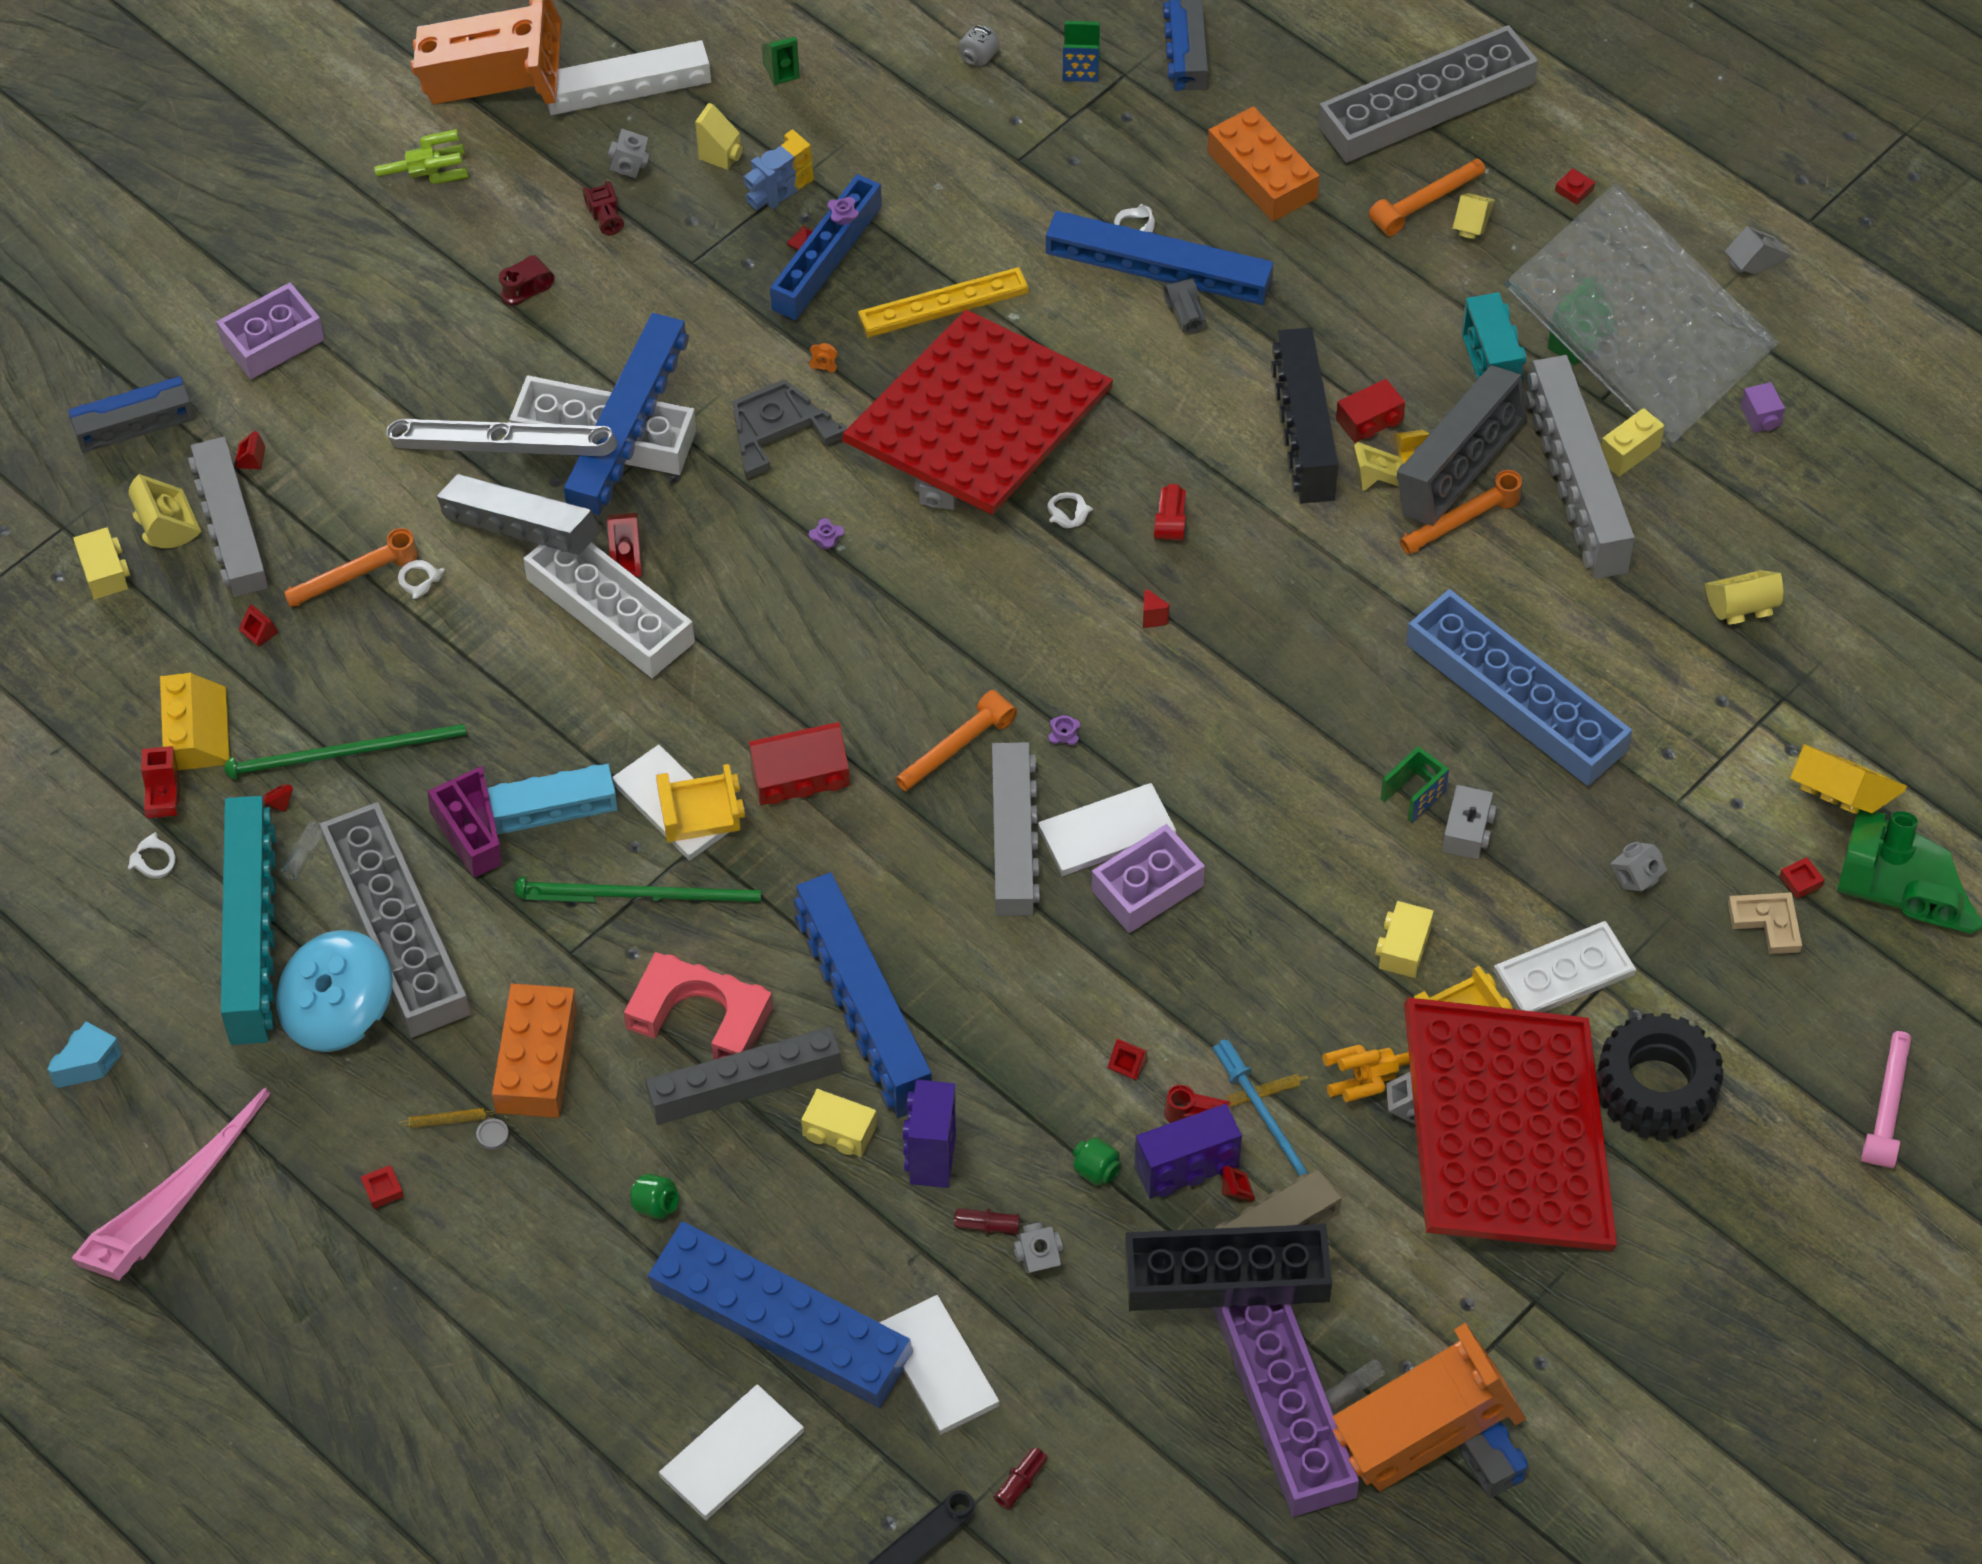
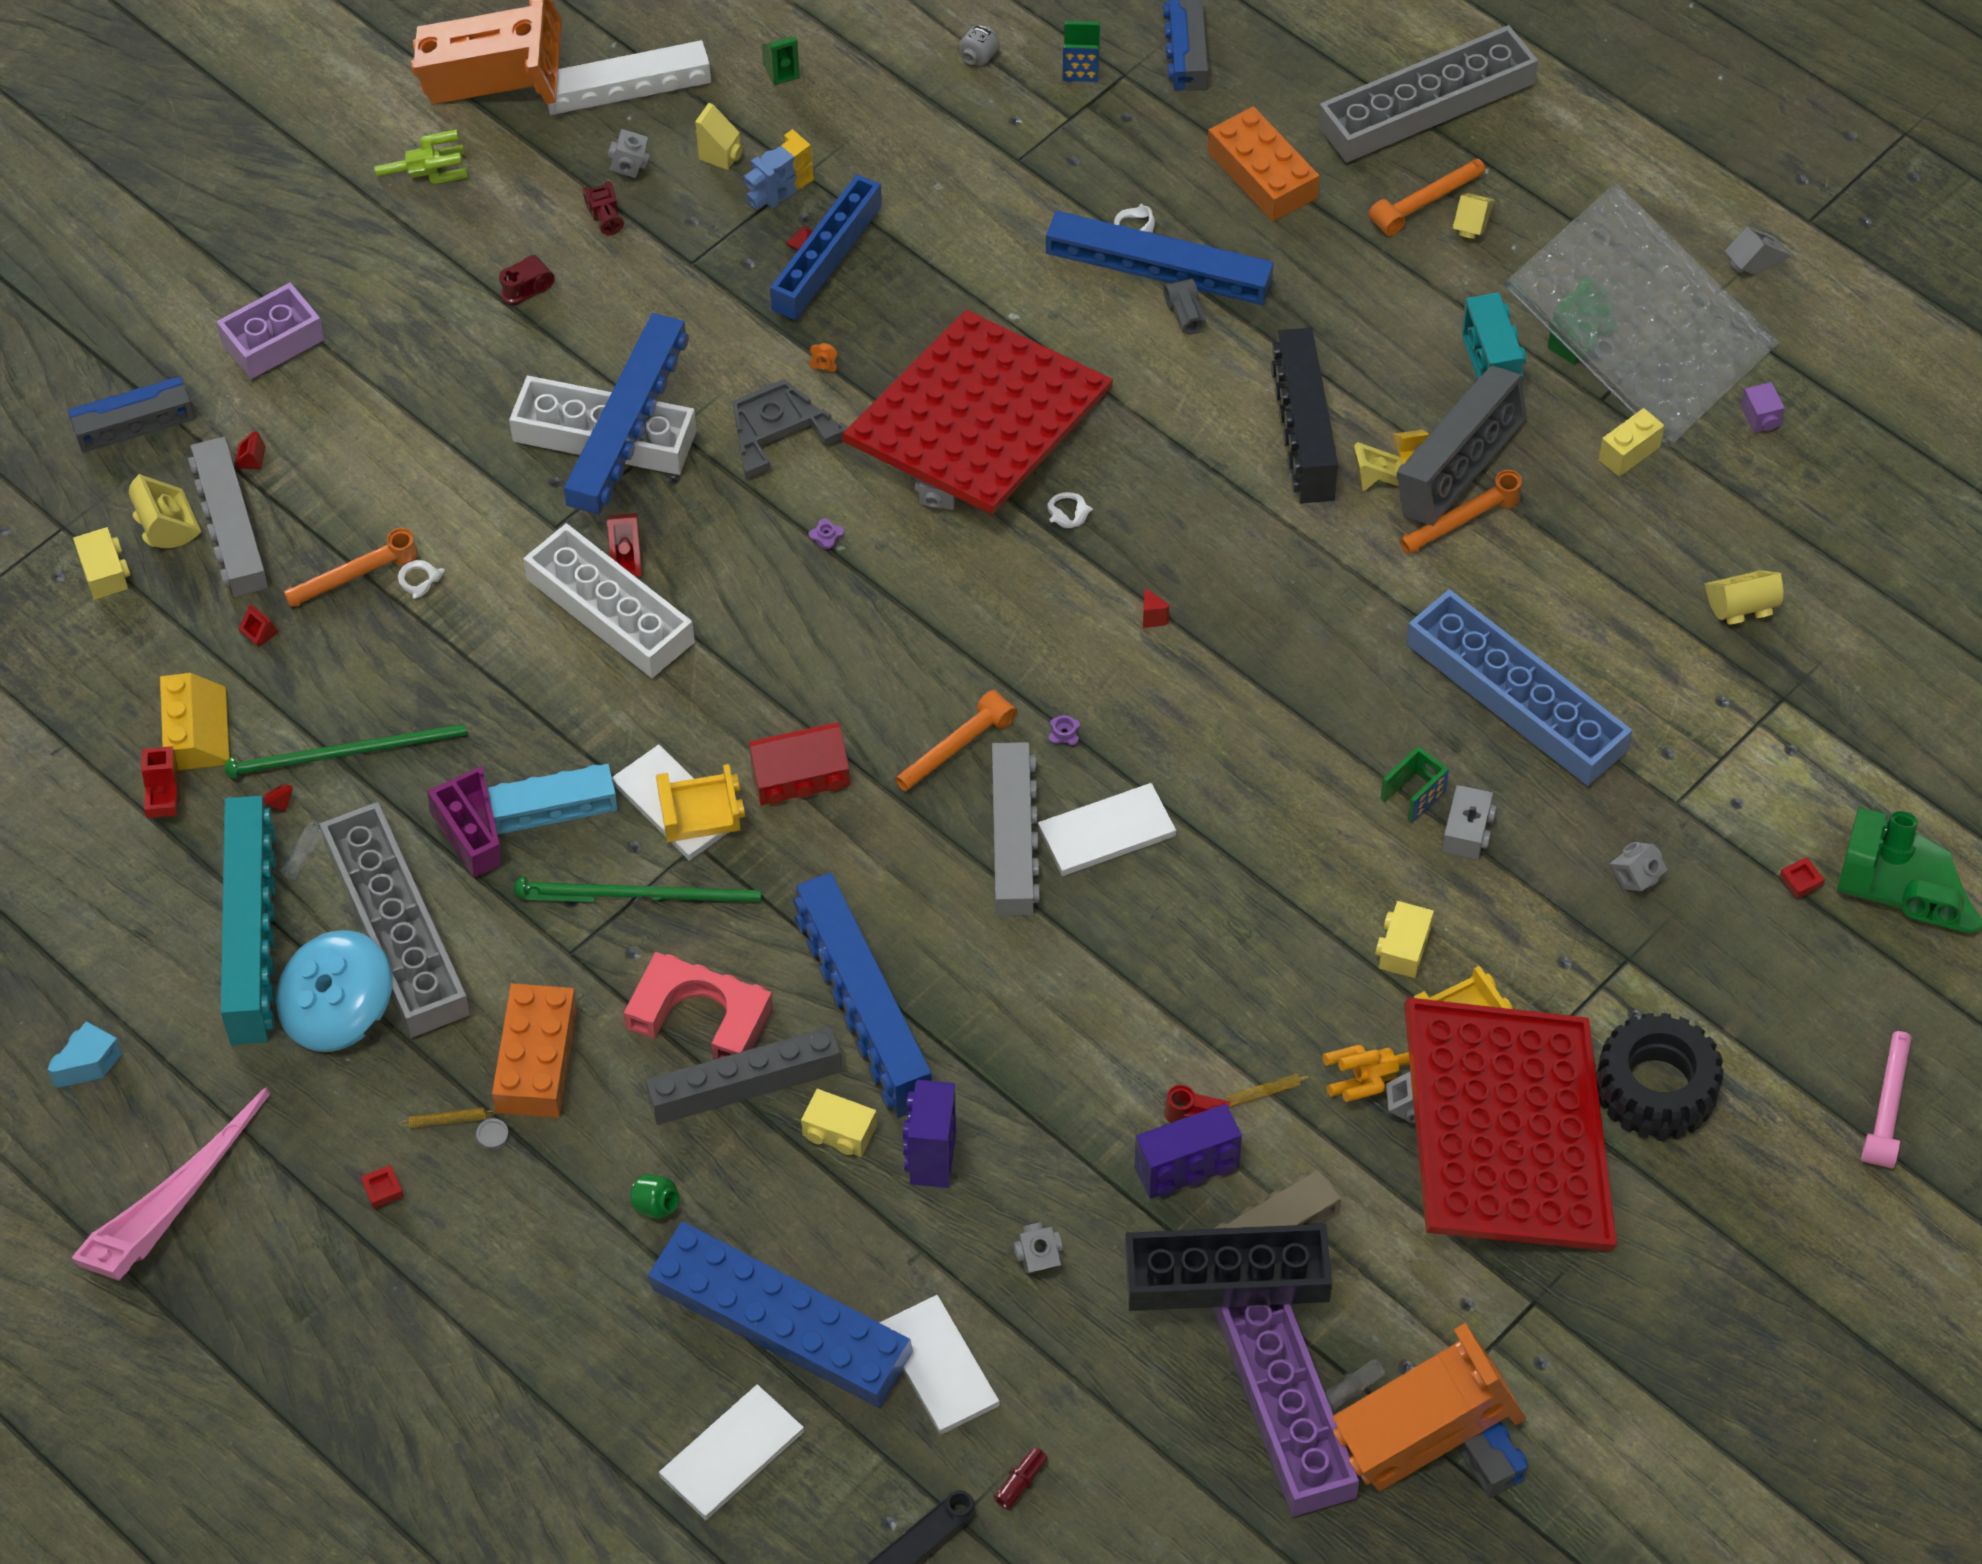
white piece [128,832,176,879] -> none
light grey beam [386,419,617,456] -> none
brick [436,474,600,555] -> none
medium lavender plate [827,197,859,225] -> none
yellow tile [858,267,1029,338] -> none
dark red axle [954,1208,1020,1235] -> none
green head [1072,1137,1122,1186] -> none
lavender brick [1091,824,1205,933] -> none
red slope [1107,1039,1148,1080] -> none
red piece [1154,484,1186,541] -> none
dark azure piece [1212,1039,1309,1176] -> none
red slope [1222,1165,1255,1202] -> none
red brick [1336,378,1405,443] -> none
white tile [1494,921,1636,1012] -> none
light grey brick [1525,355,1635,579] -> none
red plate [1555,168,1595,205] -> none
tan plate [1728,892,1802,954] -> none
yellow slope [1790,744,1907,814] -> none

